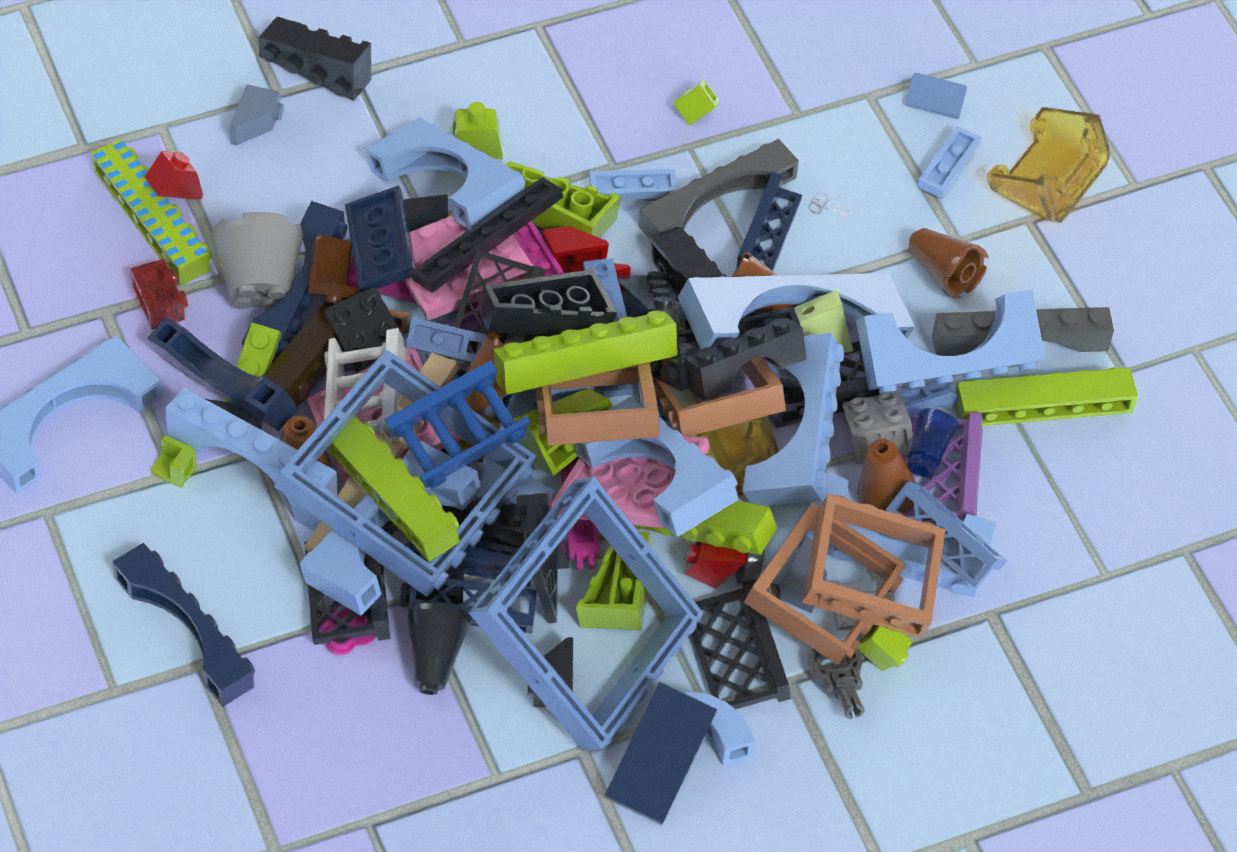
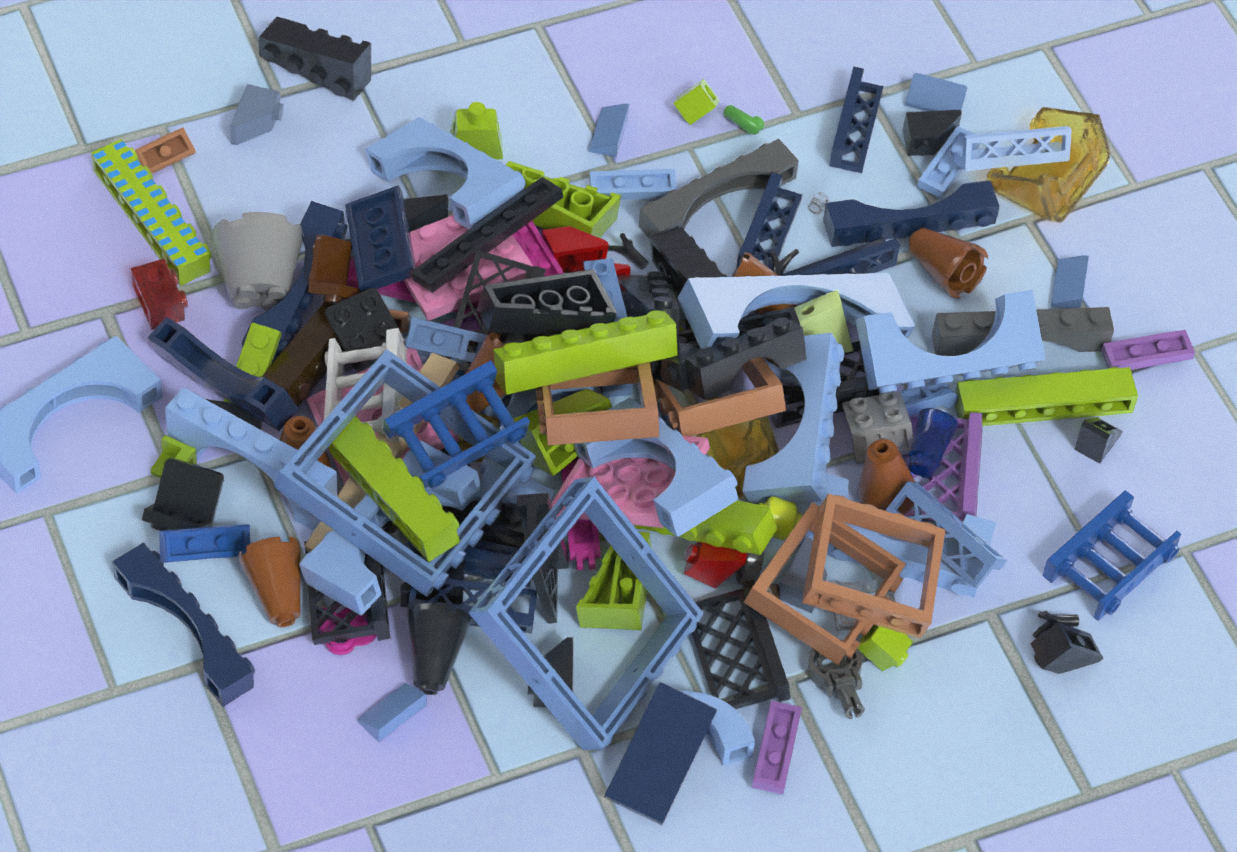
red slope [145,151,203,200] -> none
none -> nougat slope [135,127,196,174]
none -> black bracket [142,458,224,531]
none -> blue tile [159,524,250,563]
none -> dark orange cone [238,537,301,628]
none -> medium blue slope [357,683,427,742]
none -> medium blue slope [589,103,630,158]
none -> black bar [608,233,649,270]
none -> bright green arm [724,105,764,135]
none -> medium lavender plate [752,700,802,795]
none -> neon yellow head [758,496,802,540]
none -> black bar [770,249,799,276]
none -> dark blue fence [782,238,900,276]
none -> dark blue arch [823,180,1000,247]
none -> dark blue fence [829,66,884,173]
none -> black slope [902,110,962,156]
none -> light blue fence [954,126,1072,171]
none -> black slope [1030,622,1104,674]
none -> black bar [1032,610,1079,638]
none -> blue fence [1042,490,1181,621]
none -> medium blue slope [1051,255,1089,309]
none -> black slope [1074,417,1123,464]
none -> medium lavender plate [1101,329,1195,370]

